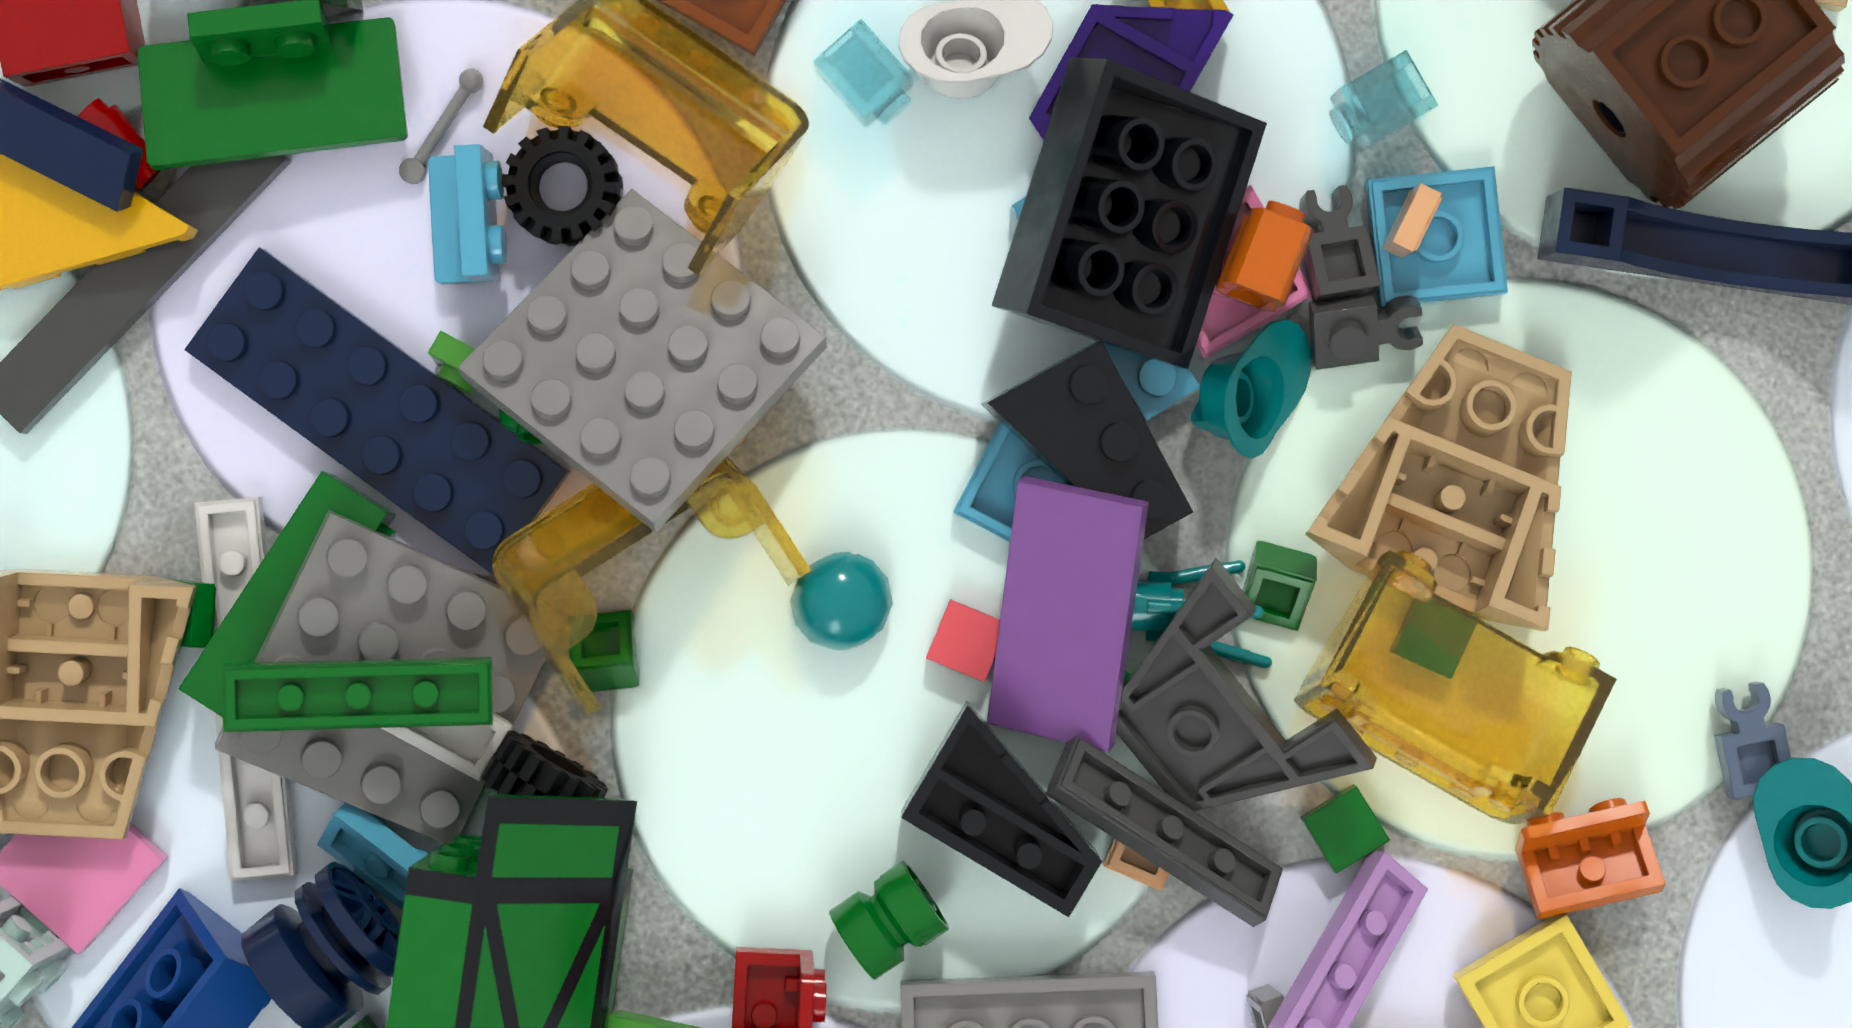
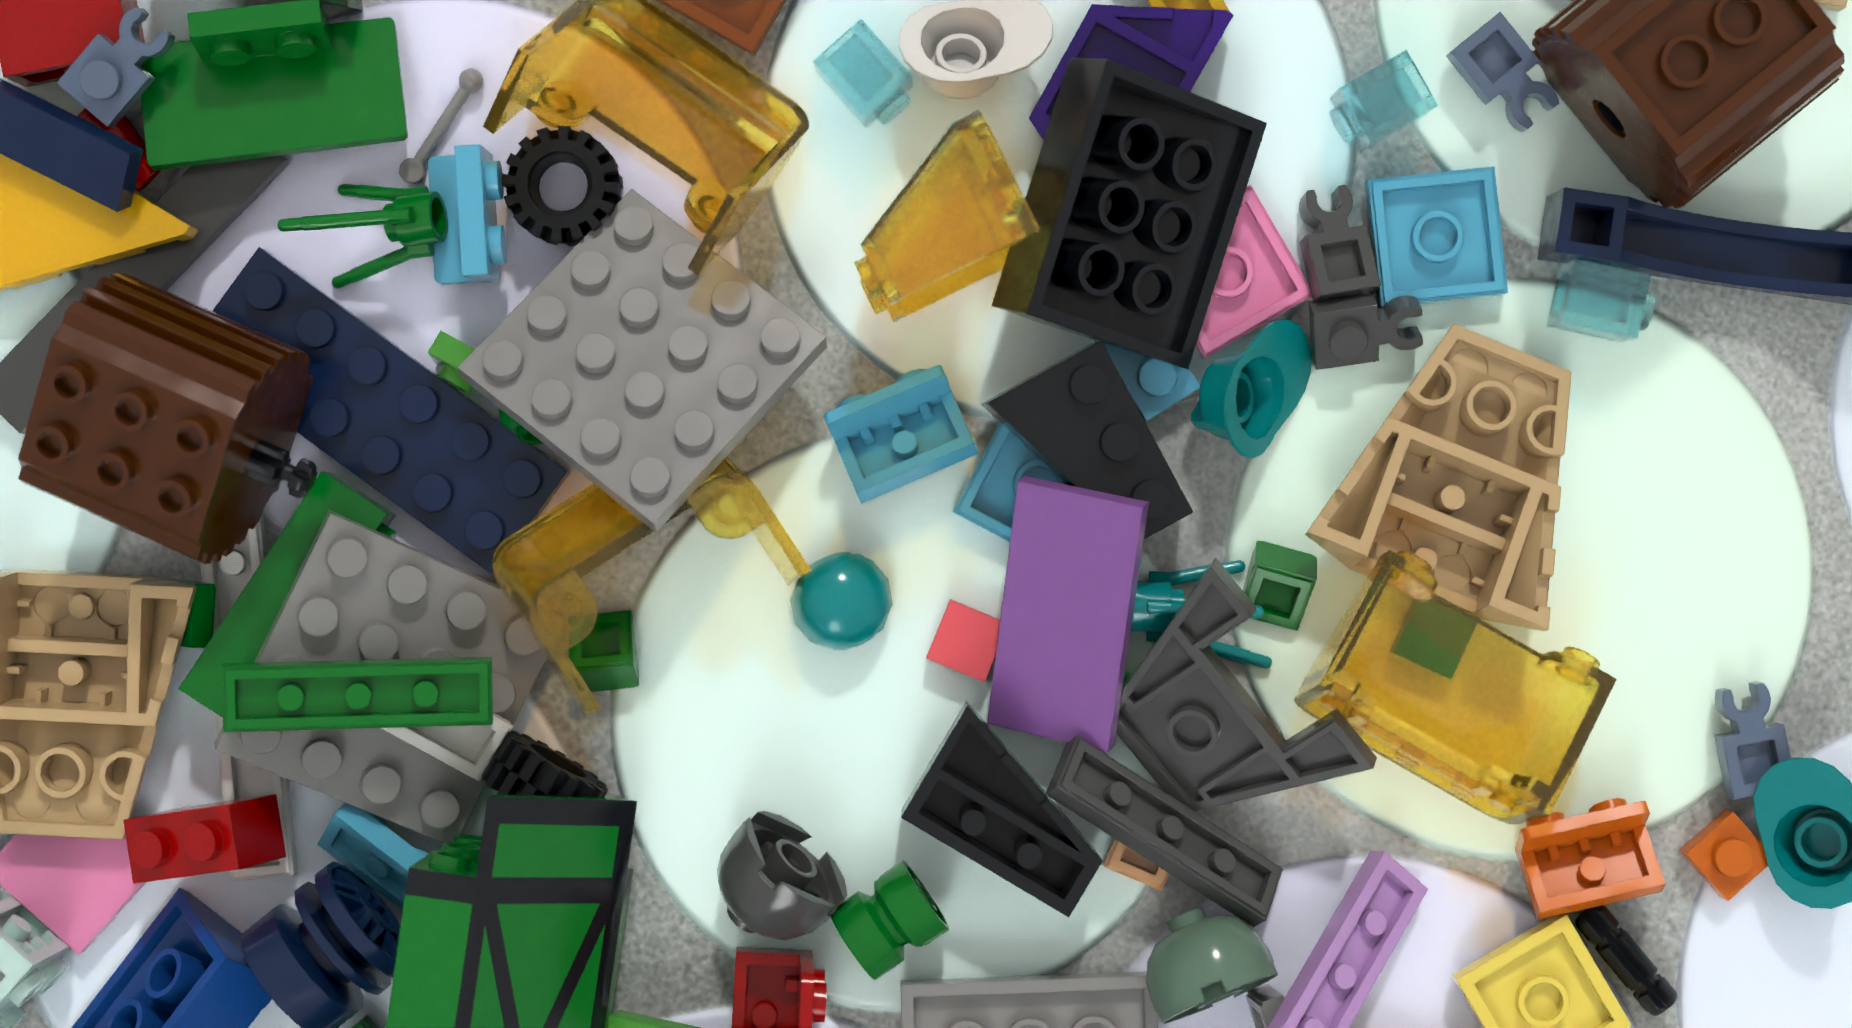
orange brick [1215,201,1313,312] -> none
green tile [1300,784,1390,874] -> none
light nougat tile [1382,183,1442,258] -> none
none -> reddish brown piece [18,273,318,564]
none -> sand blue plate [57,7,176,127]
none -> red brick [123,794,286,884]
none -> green plant [277,184,448,289]
none -> dark grey cylinder [717,811,847,940]
none -> medium azure bracket [823,365,979,504]
none -> clear yellow windscreen [853,110,1040,323]
none -> sand green cylinder [1146,908,1278,1024]
none -> sand blue plate [1446,12,1560,132]
none -> clear light blue brick [1547,259,1655,342]
none -> black axle [1575,905,1678,1016]
none -> orange plate [1679,809,1768,901]

